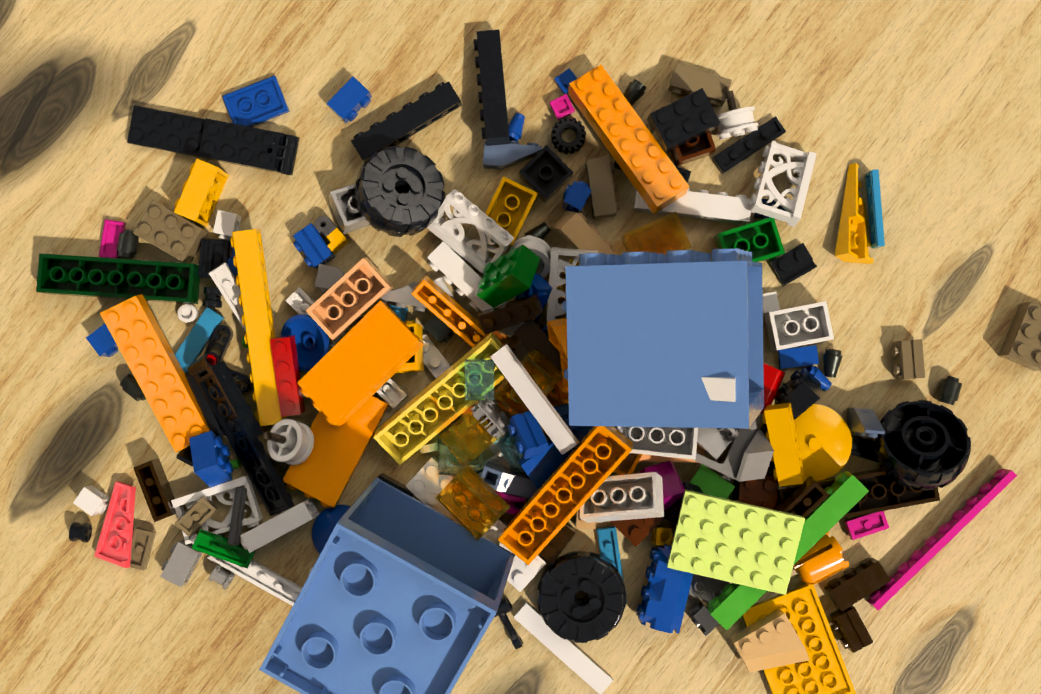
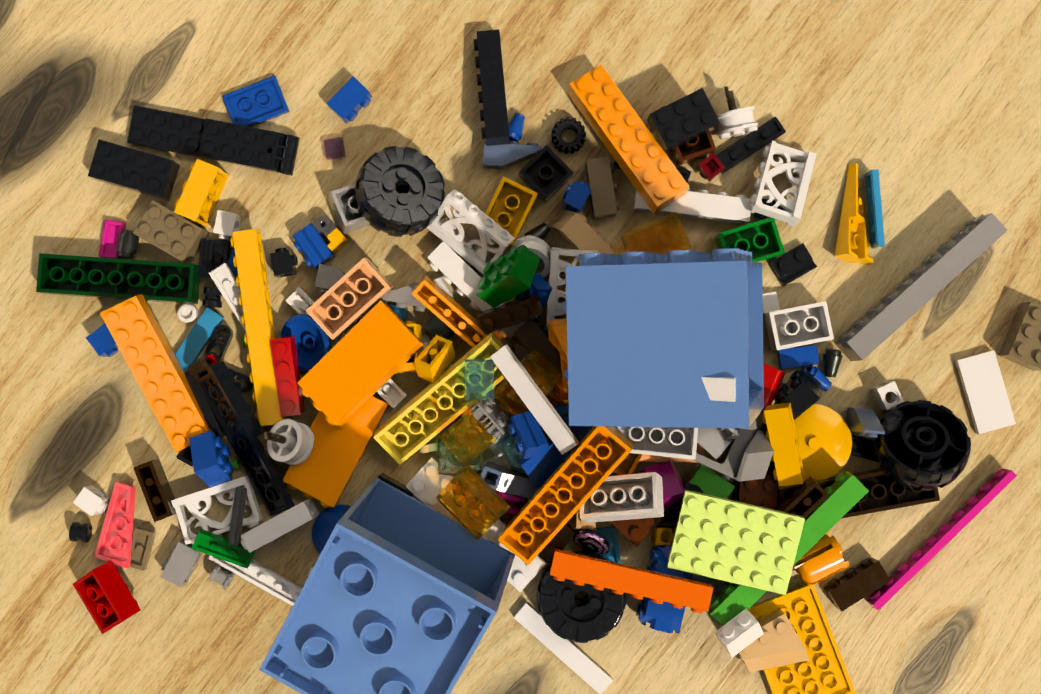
pearl dark grey brick [120,374,146,401] -> none
dark tan plate [174,495,218,537] -> none
black brick [351,81,462,163] -> none
black brick [494,596,524,649] -> none
dark pink plate [549,94,575,121] -> none
blue plate [554,68,577,95] -> none
pearl dark grey cone [624,79,646,106] -> none
dark tan brick [668,64,732,107] -> none
dark grey brick [689,602,719,636] -> none
dark brown brick [830,605,873,653] -> none
dark pink plate [845,511,889,540] -> none
dark tan brick [891,339,925,379] -> none
pearl dark grey brick [938,376,962,405] -> none
none -> red brick [73,560,141,634]
none -> black brick [88,139,180,201]
none -> black brick [270,248,298,278]
none -> tile [323,137,346,160]
none -> yellow brick [414,335,456,383]
none -> orange brick [550,549,713,613]
none -> black dish [573,529,610,556]
none -> dark red brick [698,153,725,182]
none -> white brick [715,609,764,658]
none -> light grey brick [835,213,1007,361]
none -> white brick [871,381,904,411]
none -> white tile [955,350,1016,434]

